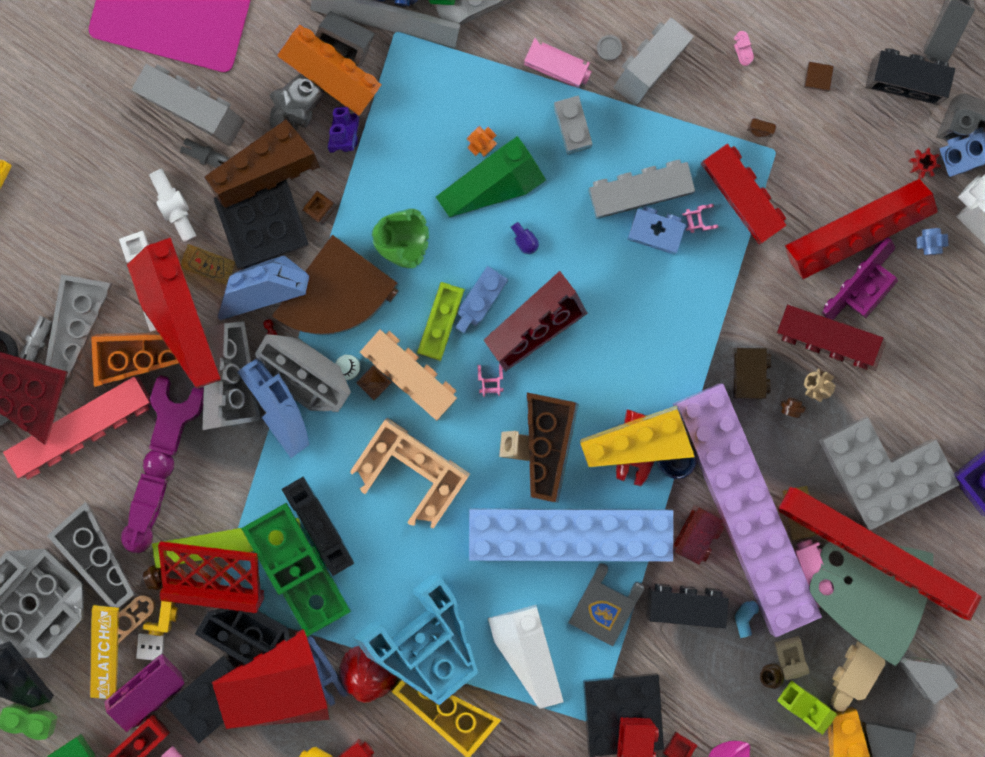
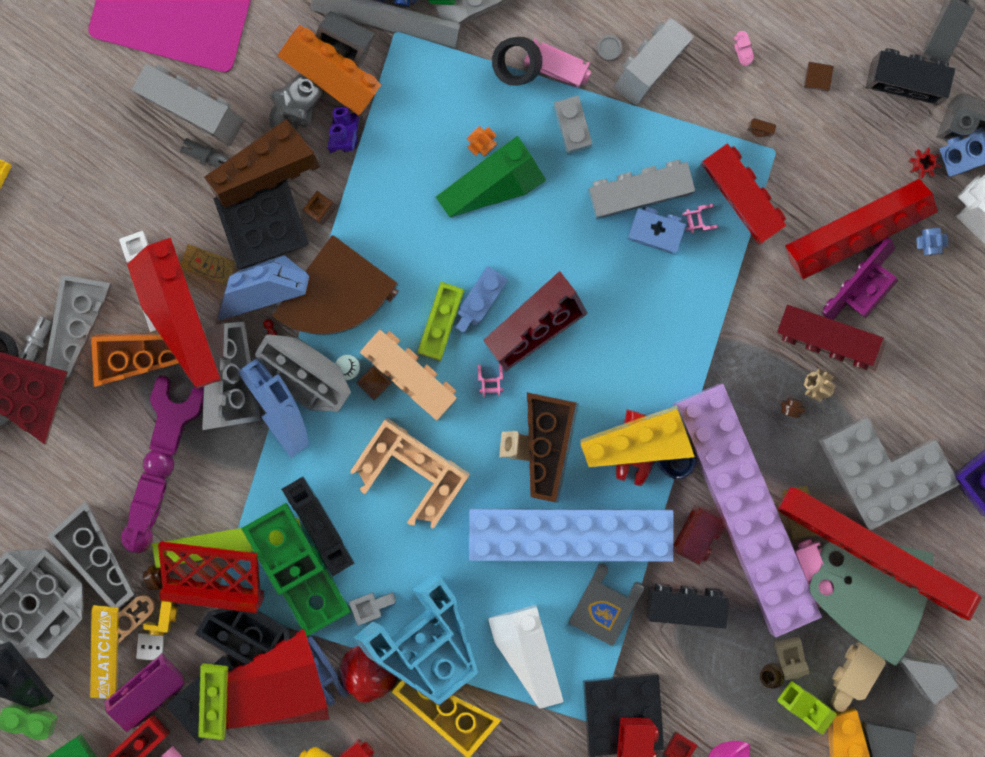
coral brick [3,376,151,480] -> none
white pin [149,169,196,243] -> none
bright green hair [371,208,429,268] -> none
dark purple cylinder [510,222,539,255] -> none
dark brown brick [733,348,771,399] -> none
medium azure arm [735,601,759,638] -> none
none -> lime tile [199,663,228,740]
none -> light grey plate [349,592,397,626]
none -> black tyre [492,37,542,86]

